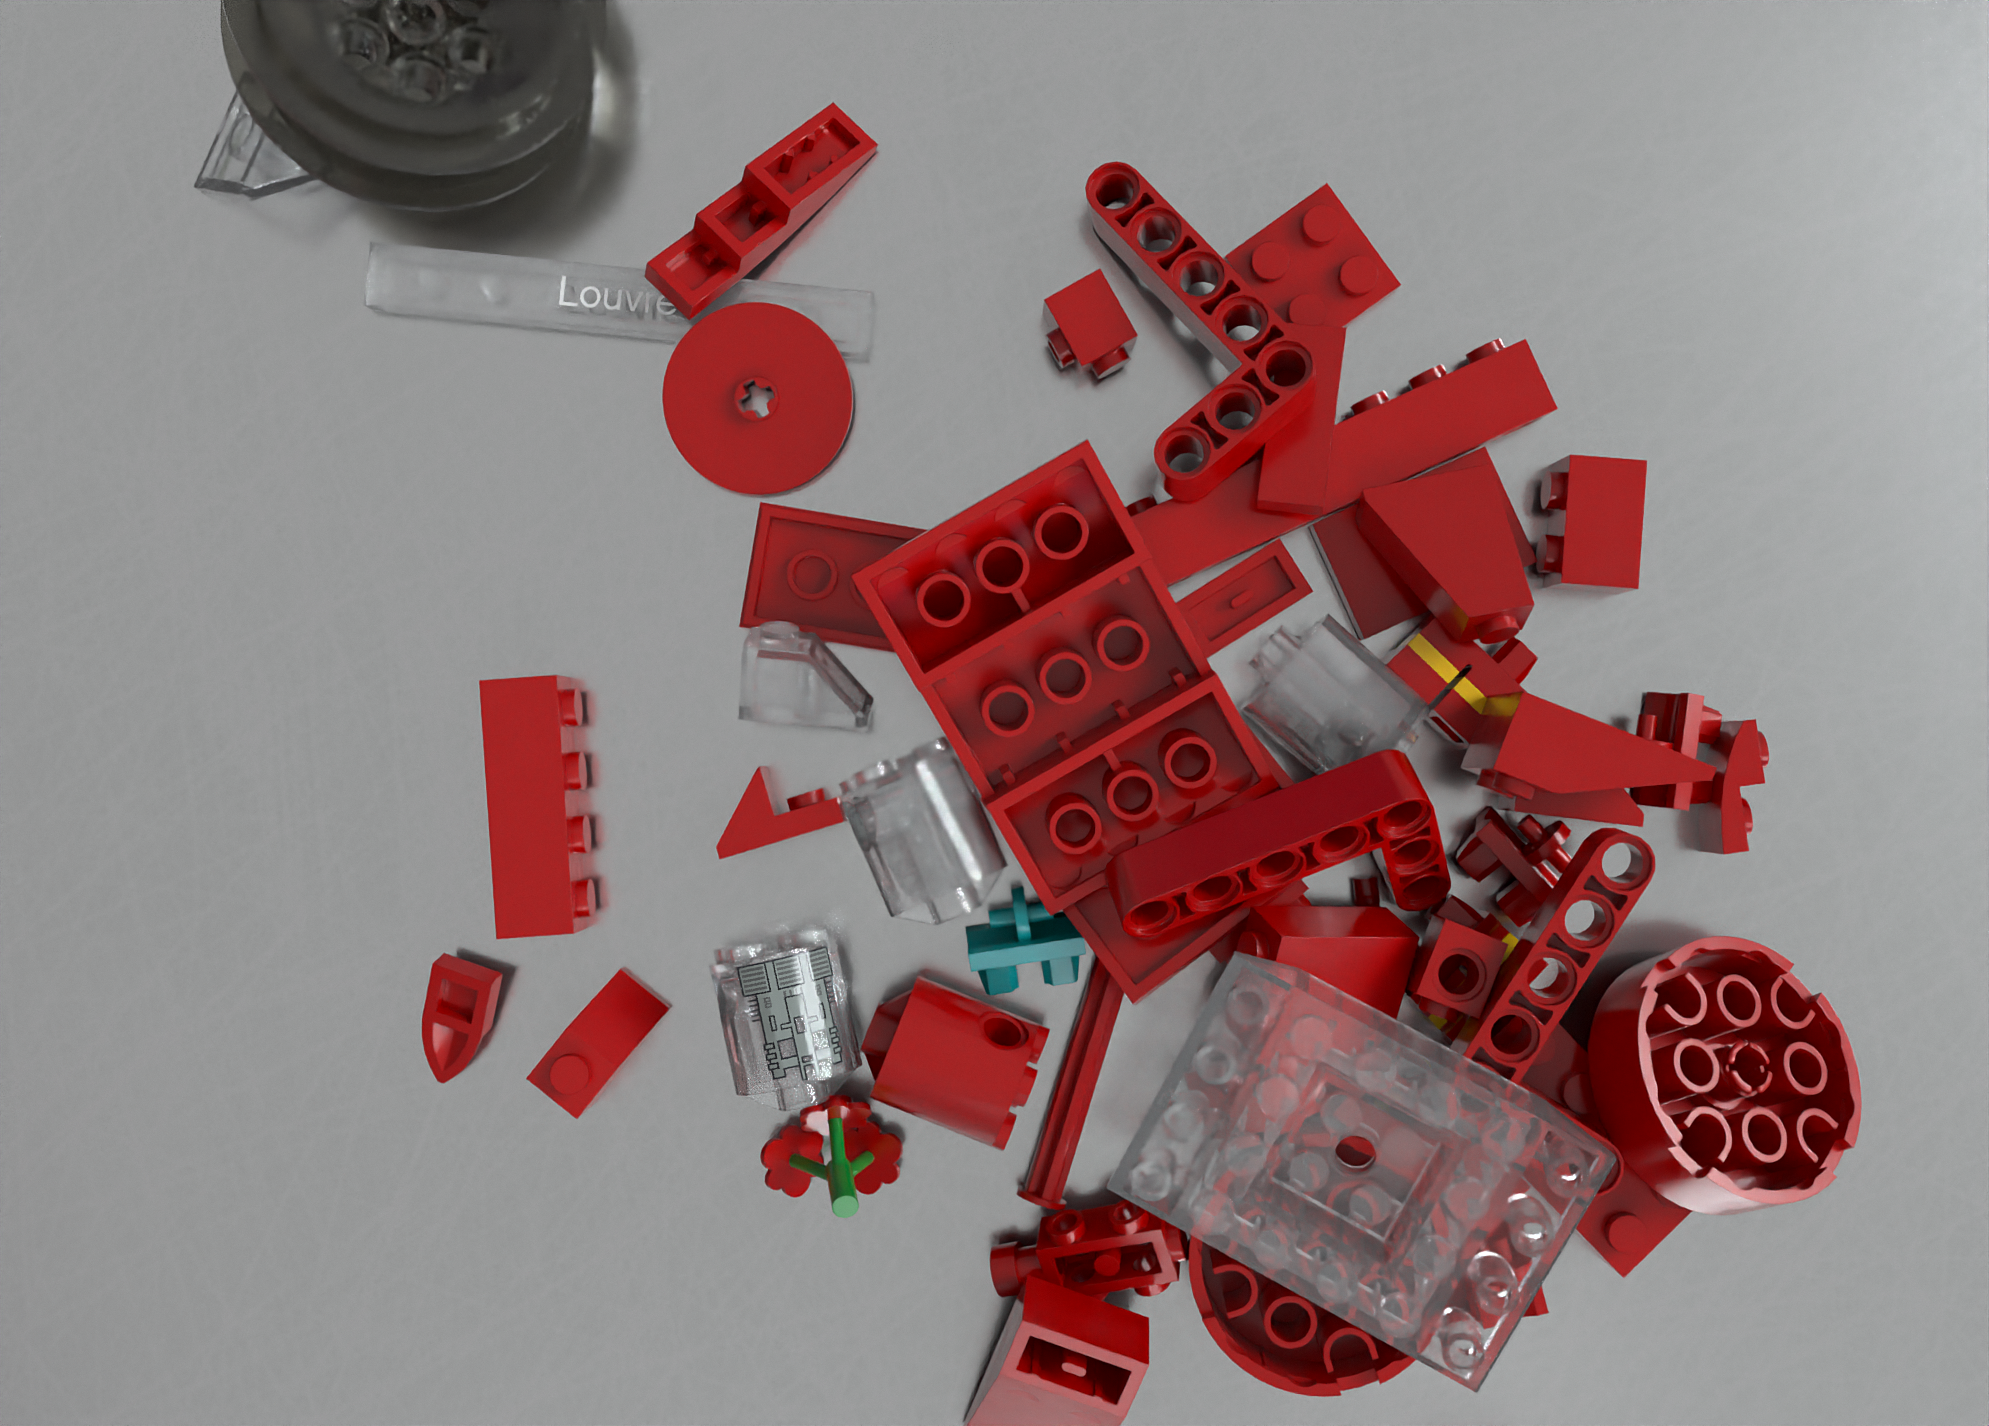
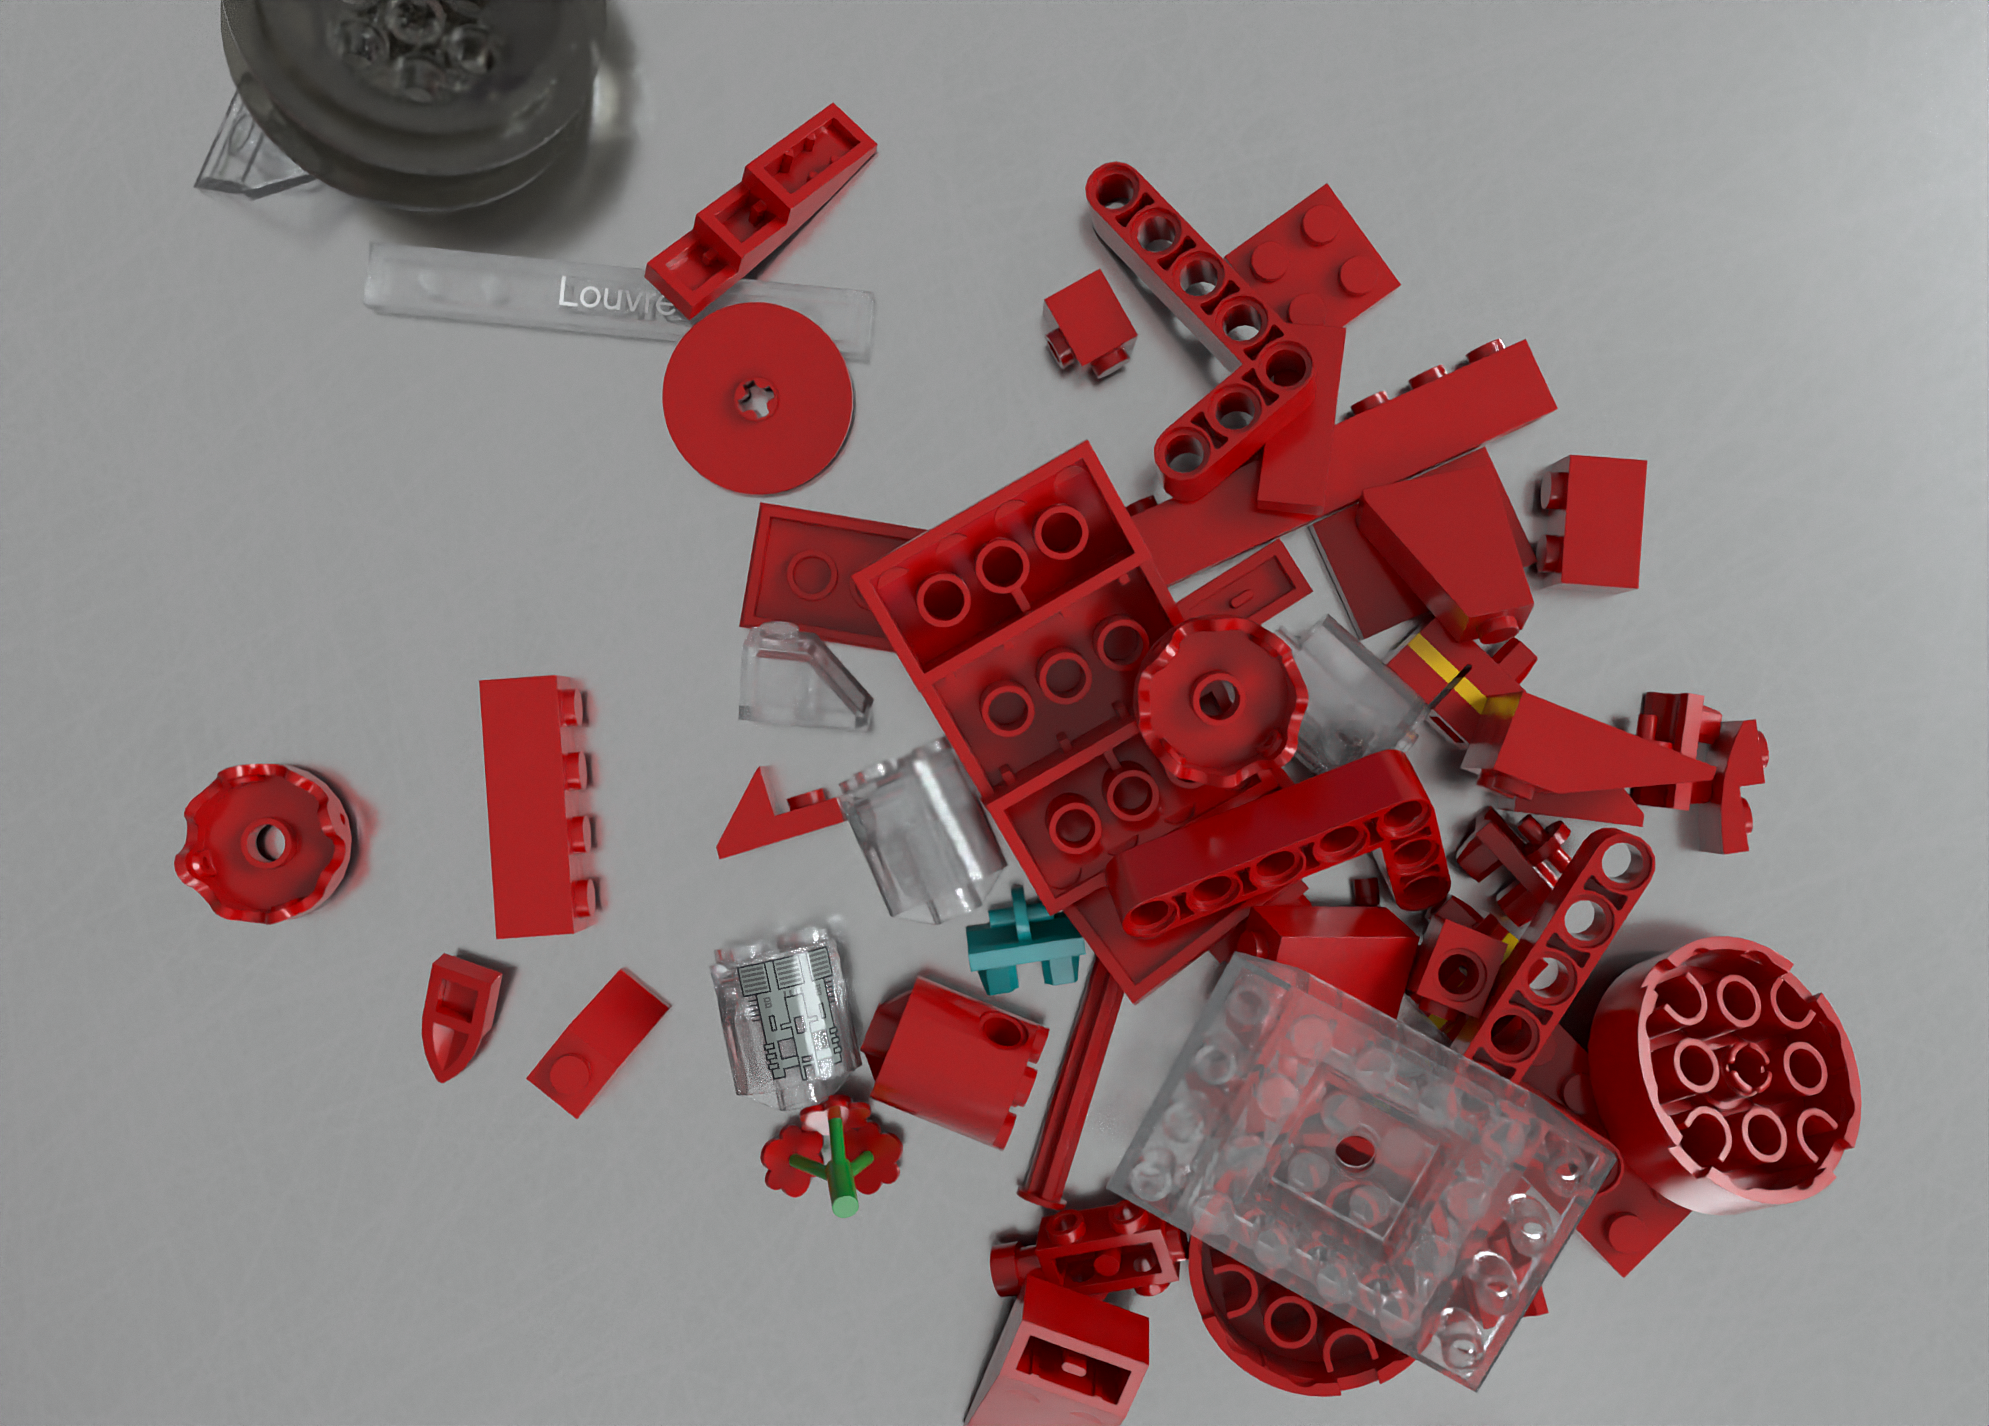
none -> red plate [174,763,352,925]
none -> red plate [1133,614,1309,788]

